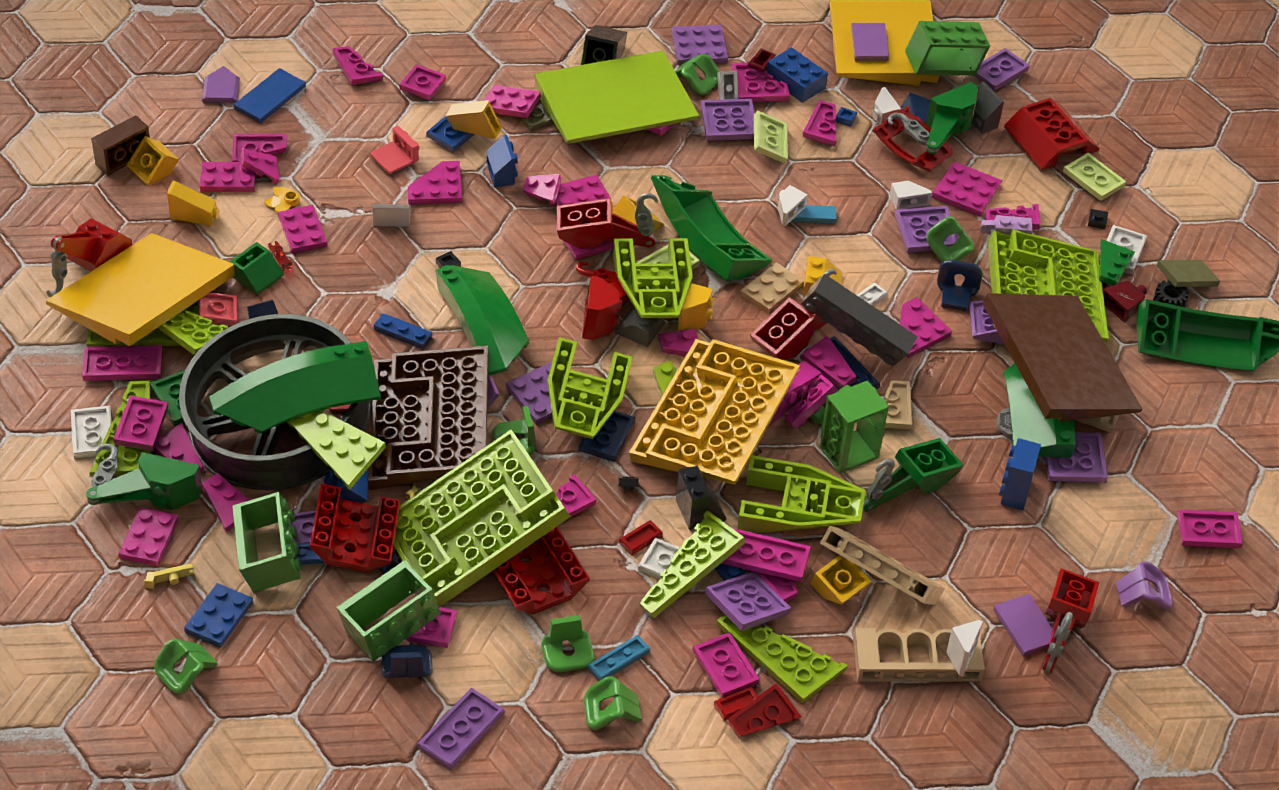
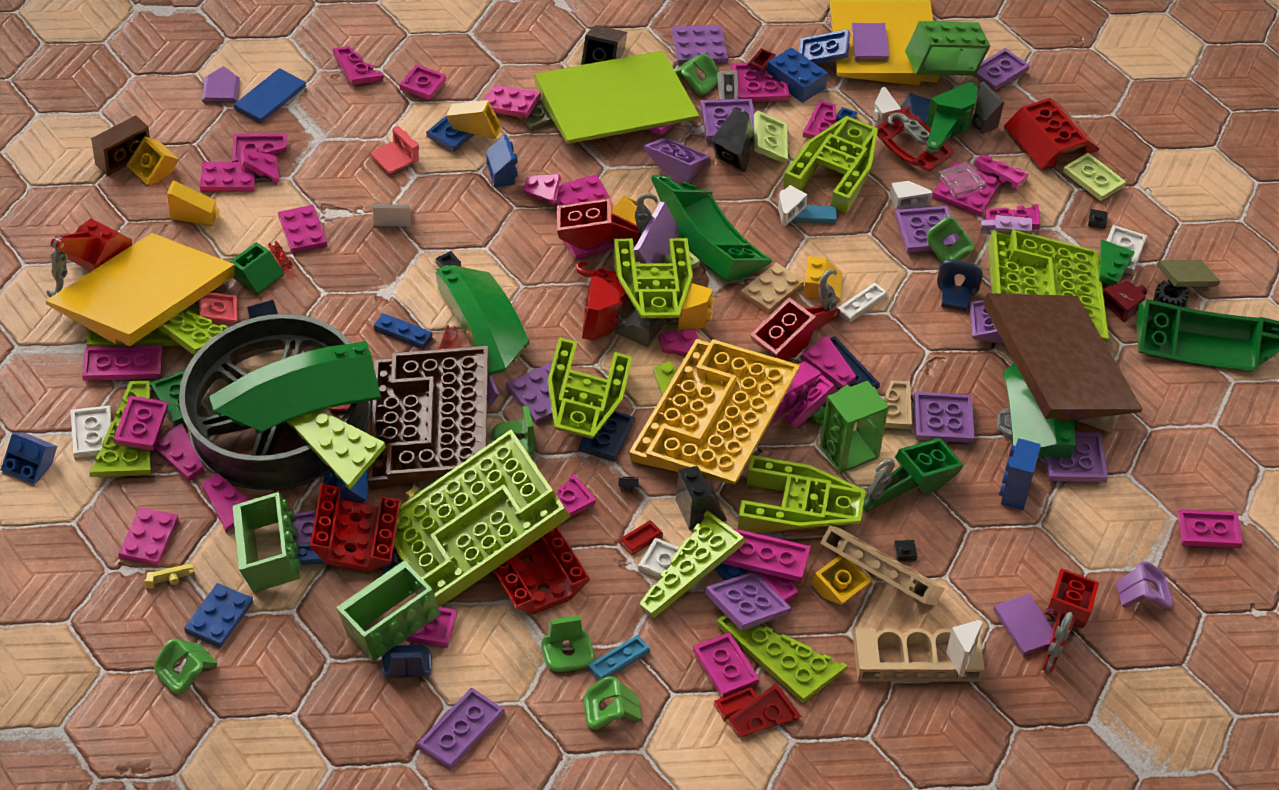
green slope [86,444,203,510] -> none
yellow plate [264,187,300,213] -> none
dark pink plate [408,161,462,205] -> none
dark grey brick [801,274,918,366] -> none
dark pink plate [900,297,952,358] -> none
none -> blue slope [0,432,58,484]
none -> clear red piece [439,325,458,350]
none -> medium lavender tile [633,202,680,264]
none -> medium lavender slope [643,137,711,184]
none -> black slope [711,108,754,172]
none -> lime wedge [783,116,878,213]
none -> blue plate [799,29,850,64]
none -> black plate [893,540,917,561]
none -> medium lavender plate [914,392,975,443]
none -> clear tile [937,162,987,198]
none -> dark pink wing [974,155,1029,189]

